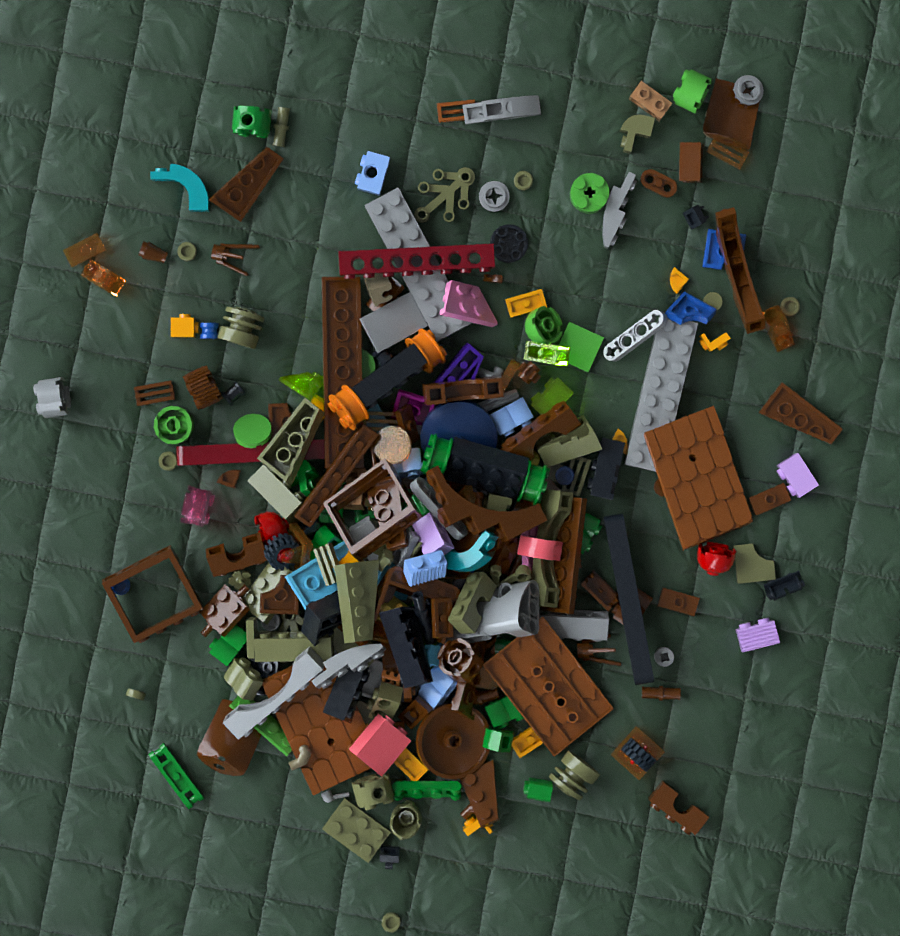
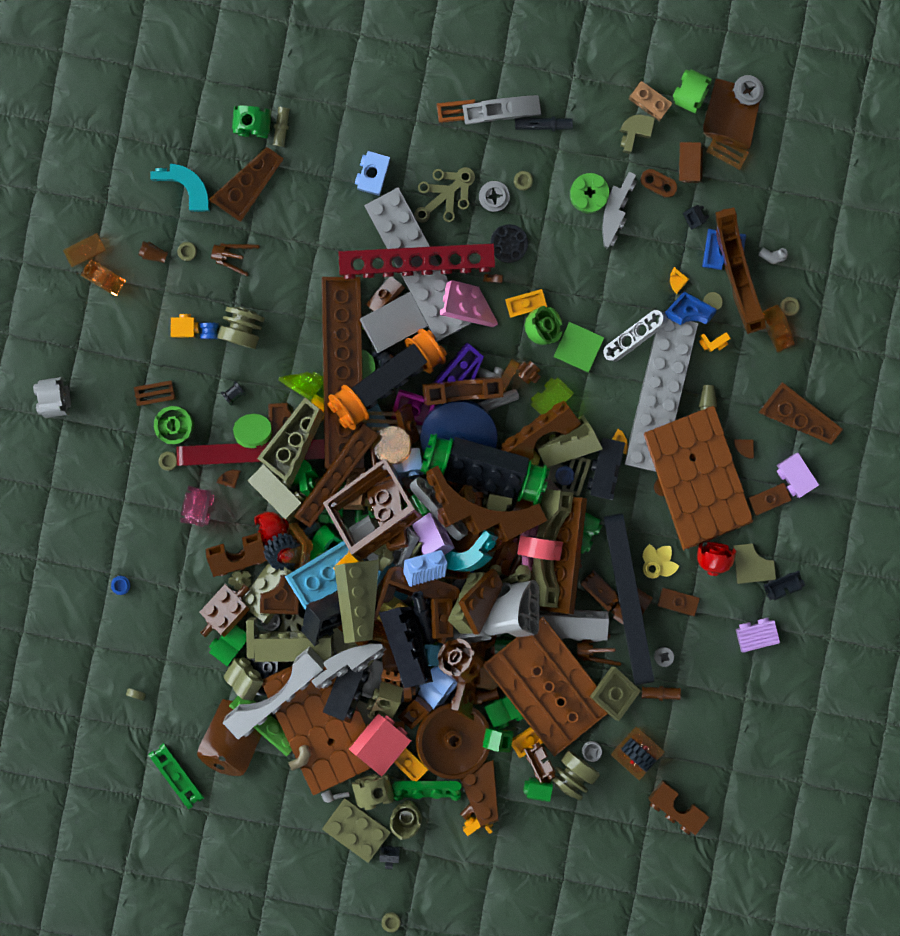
reddish brown window [102,545,203,643] -> none
reddish brown brick [183,365,223,410] -> none
olive tile [313,543,340,586] -> none
dark tan hinge [364,274,392,307] -> none
light blue brick [490,397,533,437] -> none
clear neon green brick [524,341,571,366] -> none
none -> reddish brown wing [458,569,503,634]
none -> black pin [515,116,573,132]
none -> reddish brown hinge [524,742,556,783]
none -> light grey wheel [582,741,602,762]
none -> olive plate [590,667,641,721]
none -> light yellow plate [643,544,679,579]
none -> olive cone [699,385,718,411]
none -> reddish brown tile [734,440,754,459]
none -> light grey arm [758,247,788,264]

